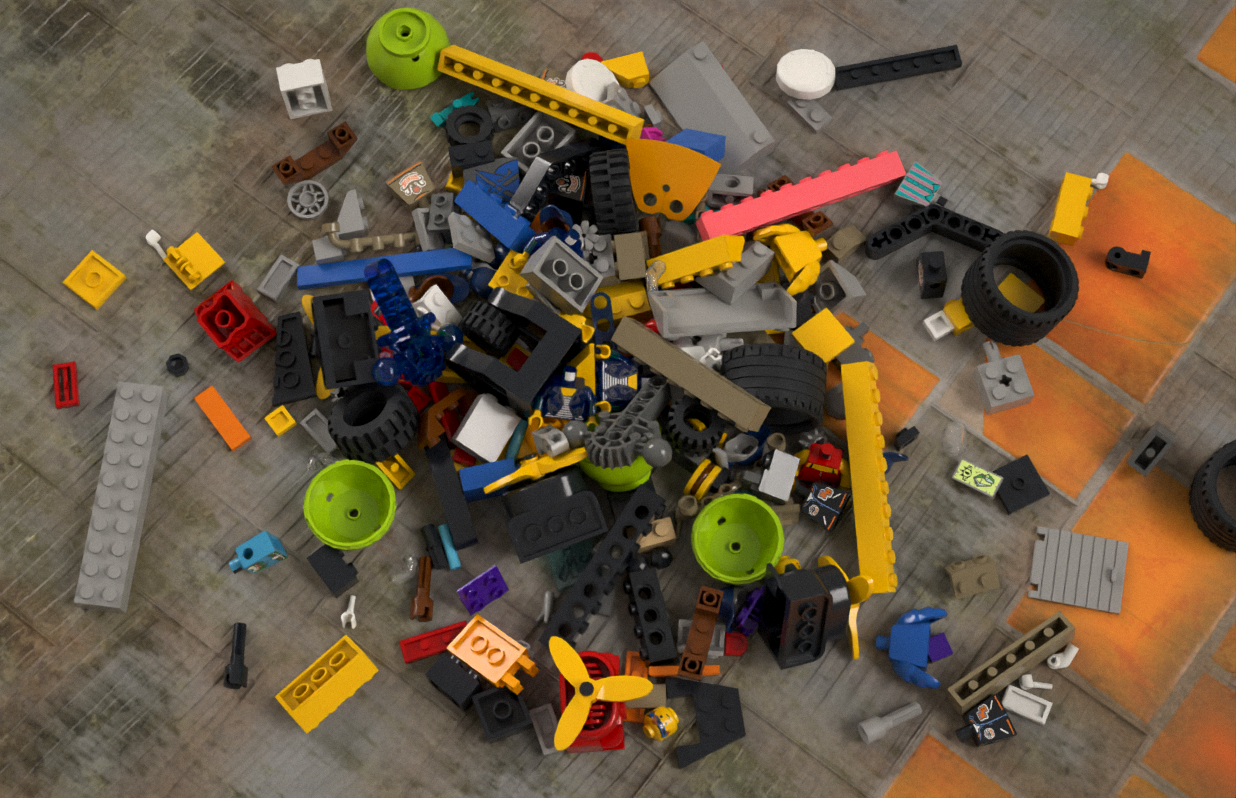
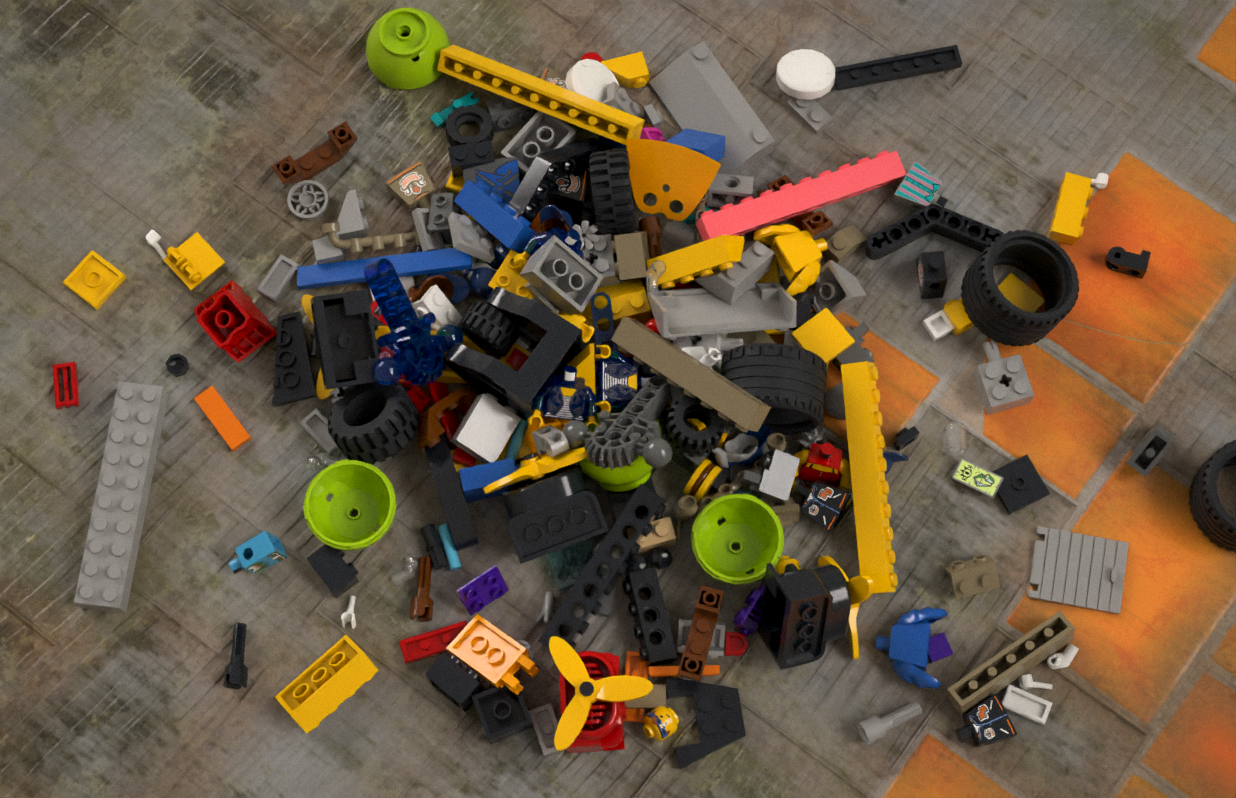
yellow plate [264,405,297,438] -> none
white brick [276,59,333,119] -> none
yellow slope [372,453,416,490] -> none
dark blue hair [718,582,761,633] -> none

